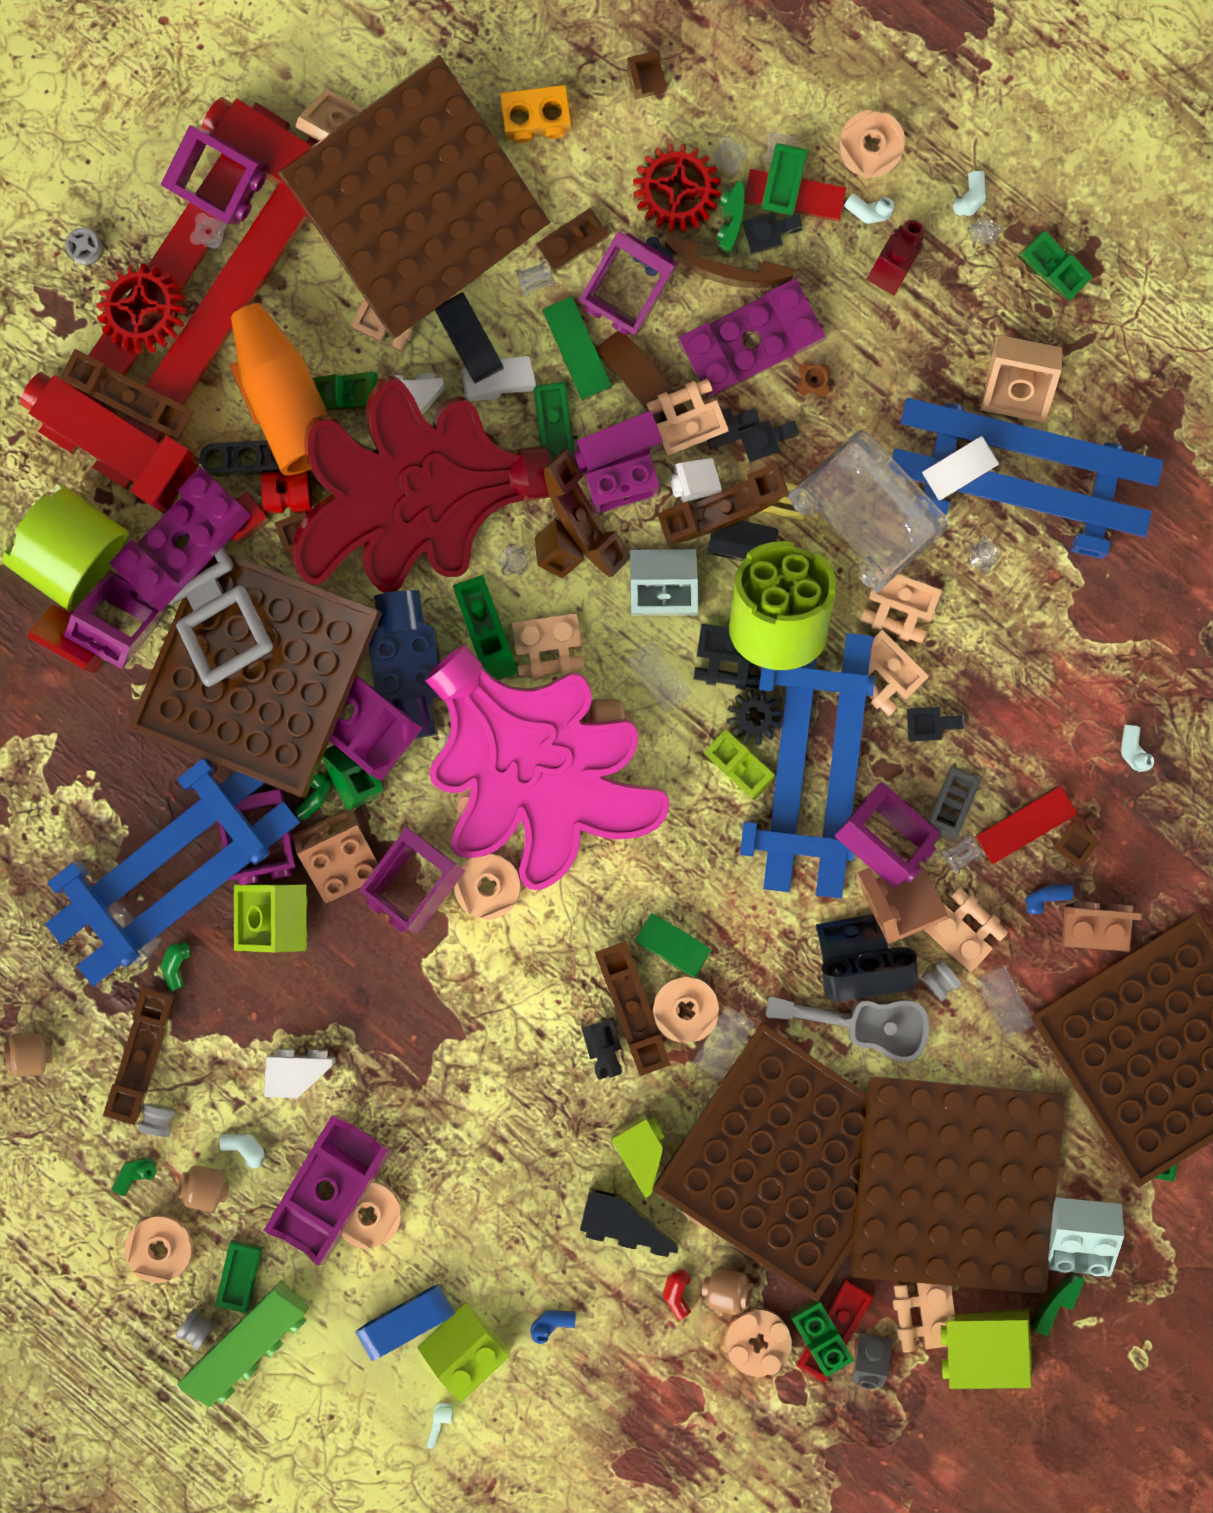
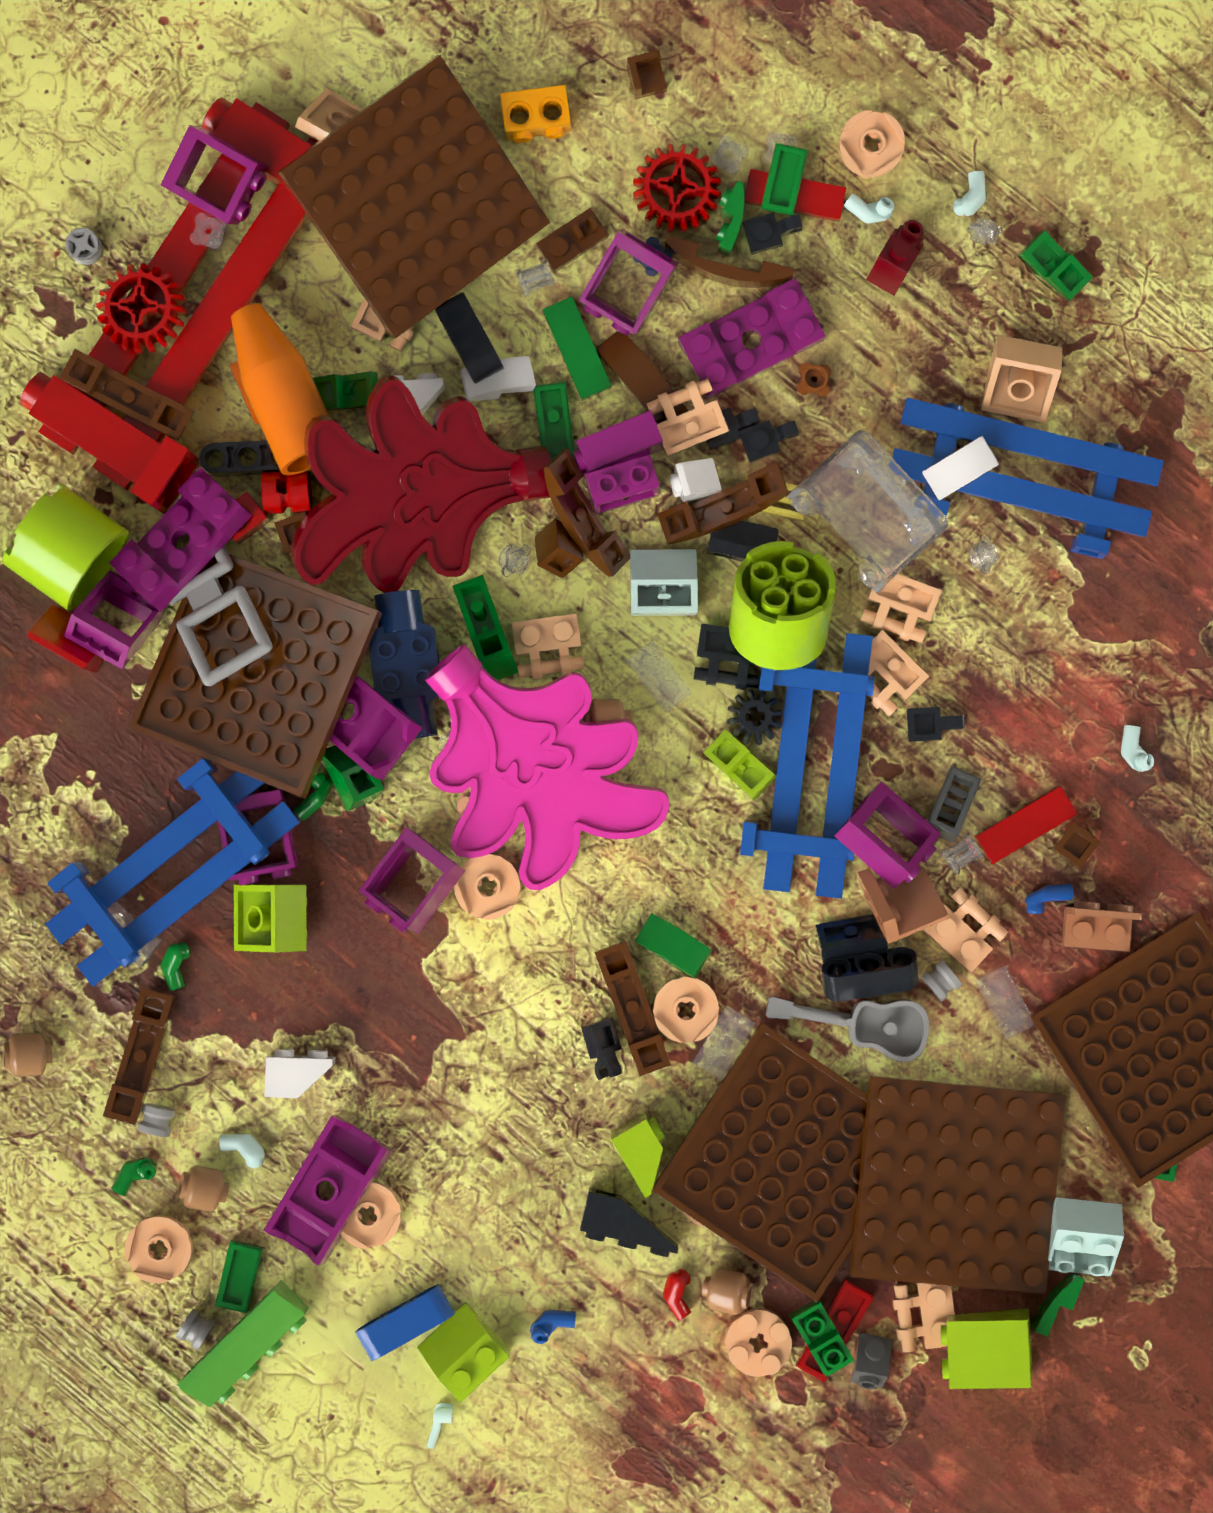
nougat bracket [292,809,379,903] -> none

